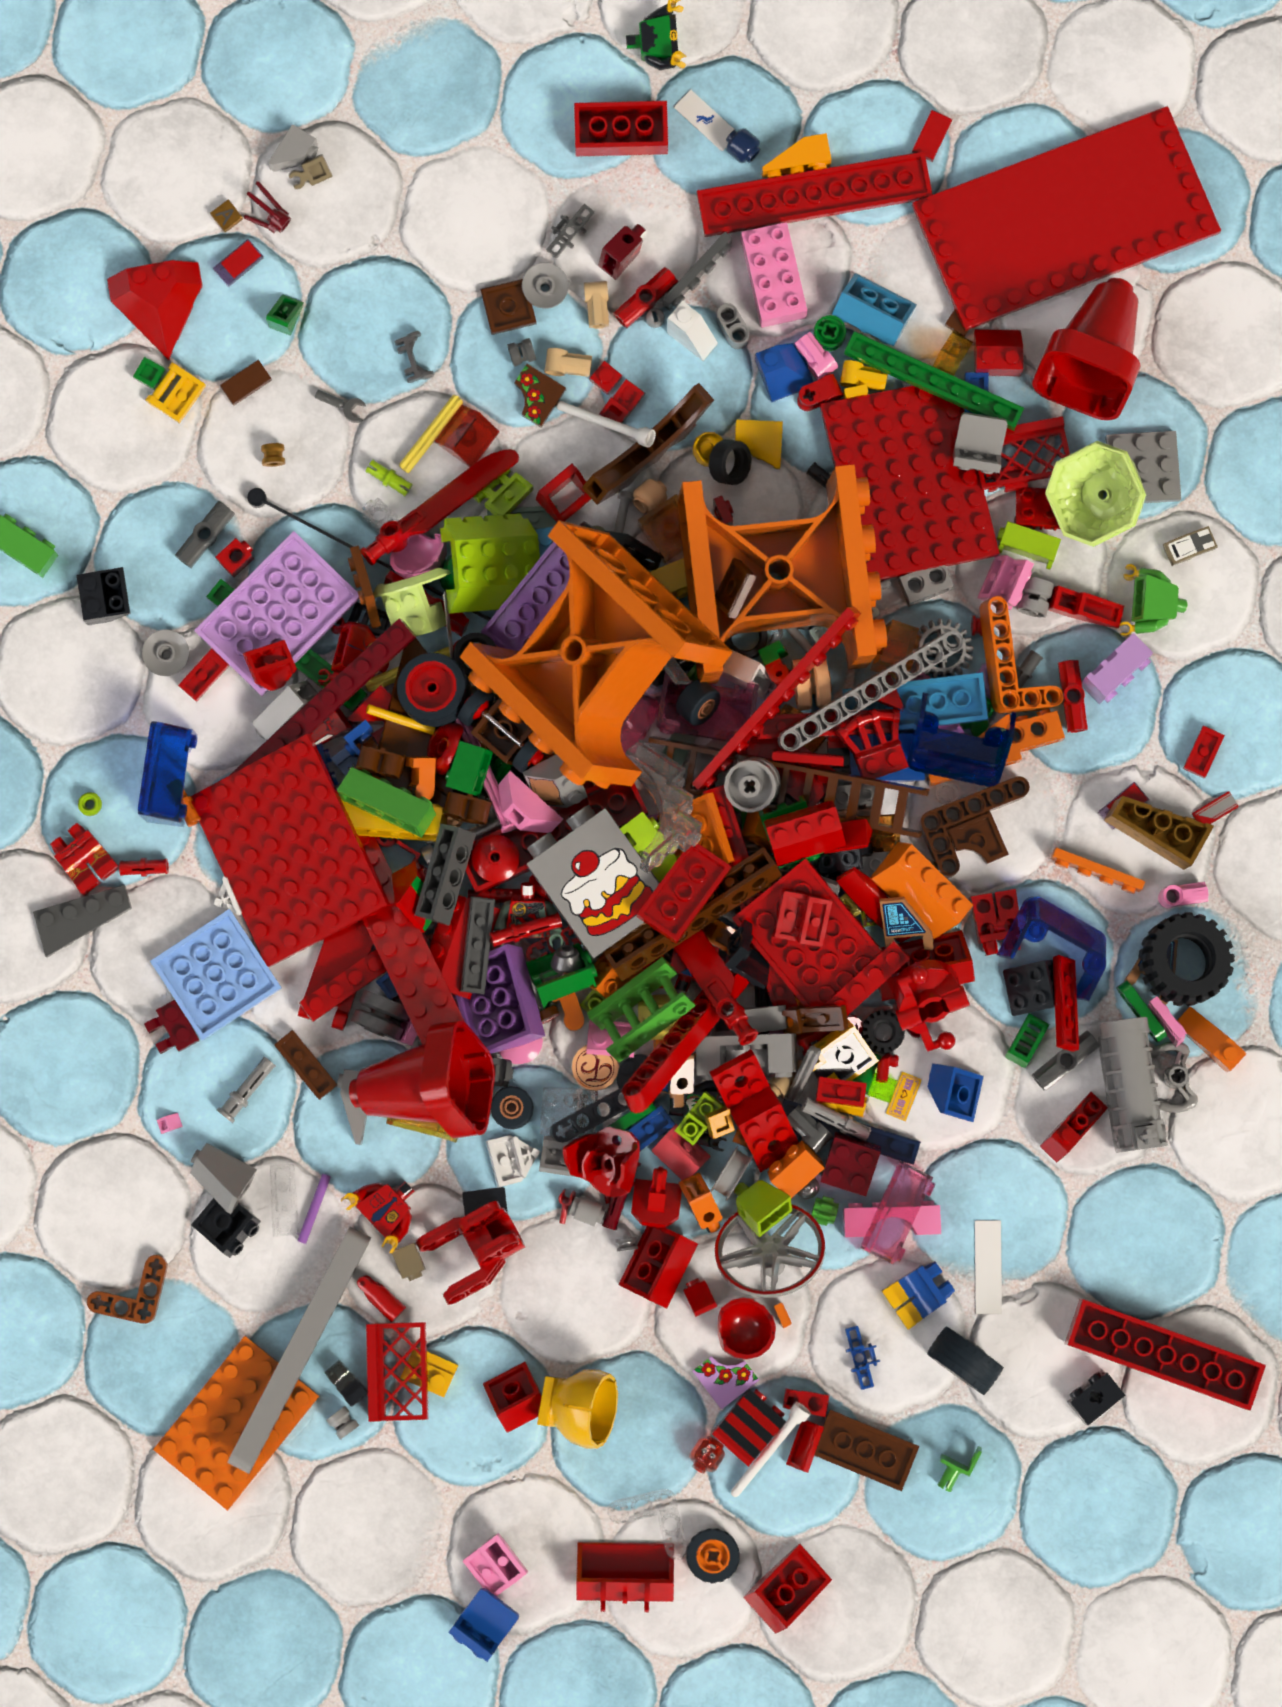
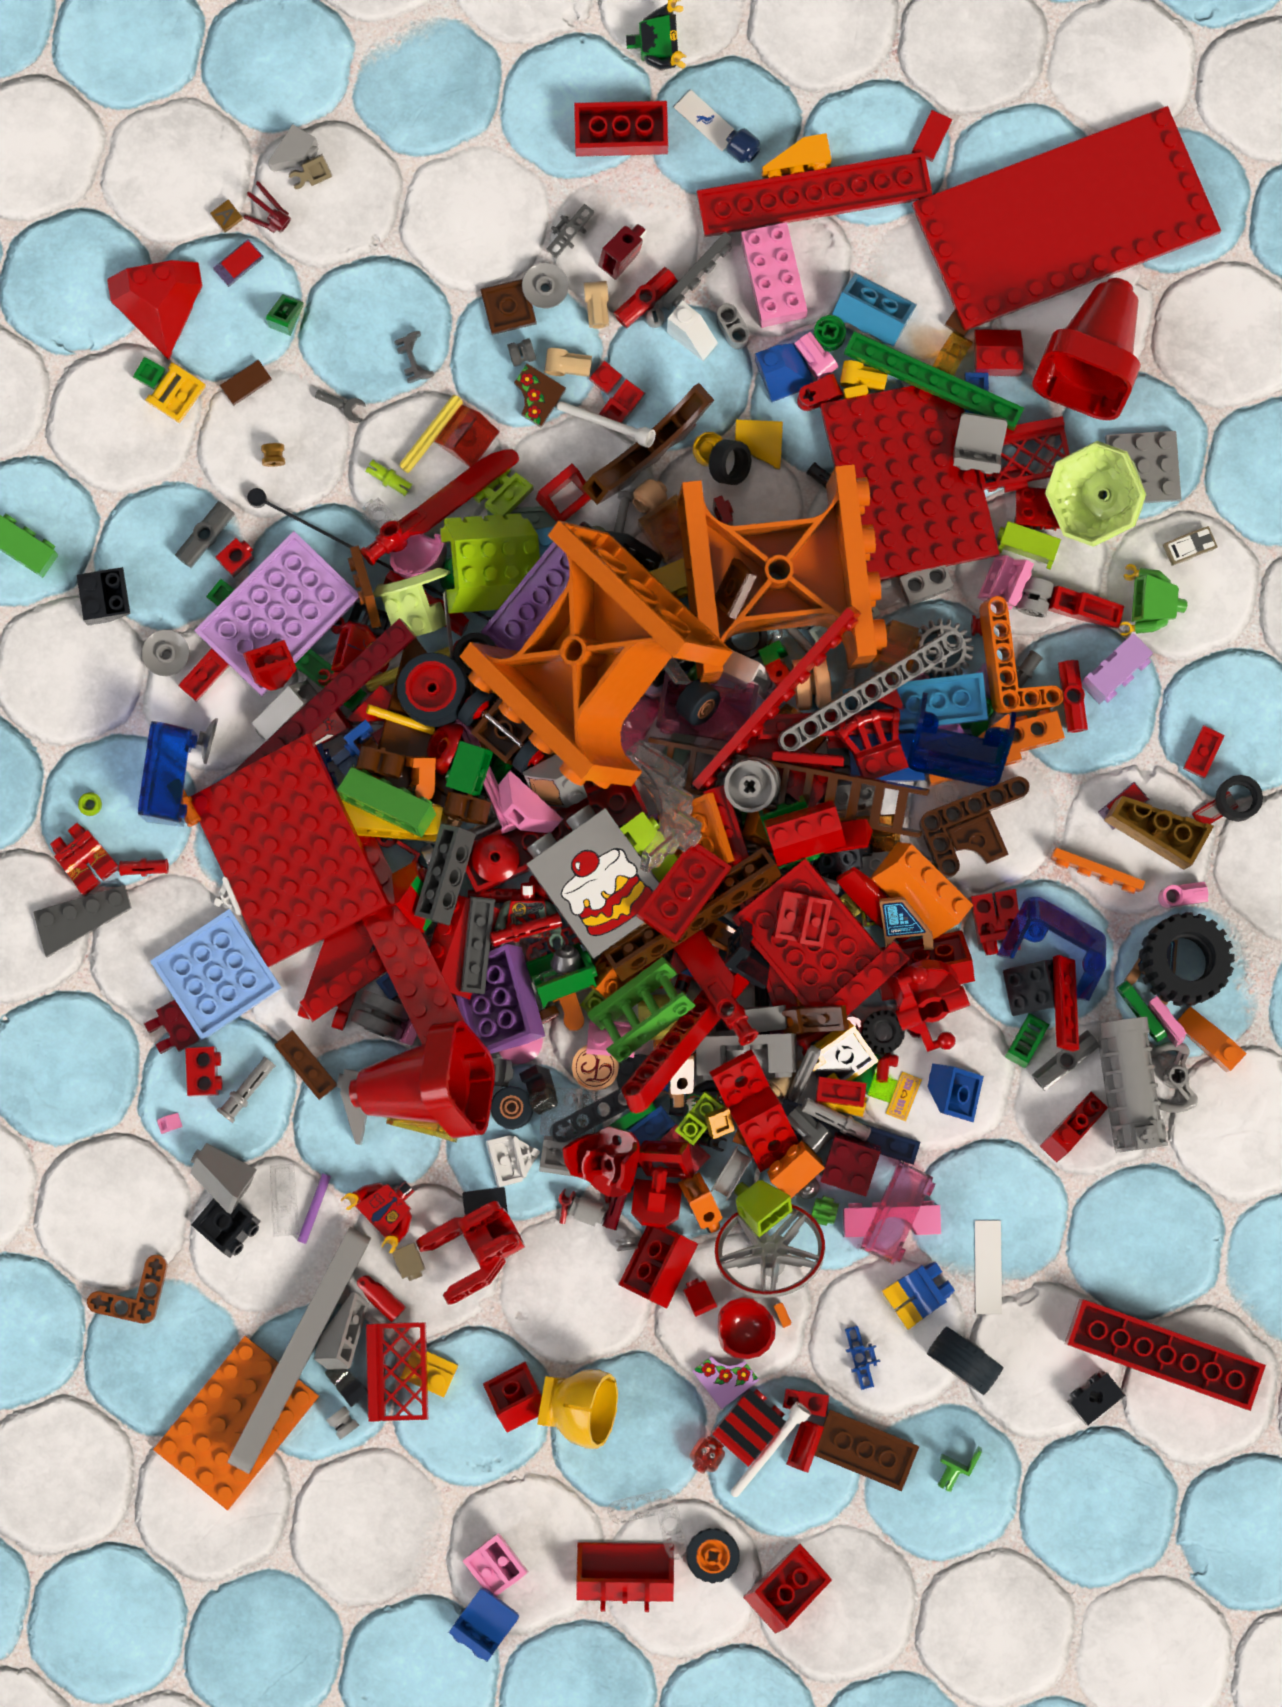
none -> red brick [185,1046,222,1097]
none -> flat silver dish [197,718,218,764]
none -> light grey slope [314,1292,369,1369]
none -> leg [519,1065,558,1115]
none -> red tile [638,1140,694,1179]
none -> black tyre [1215,775,1263,822]

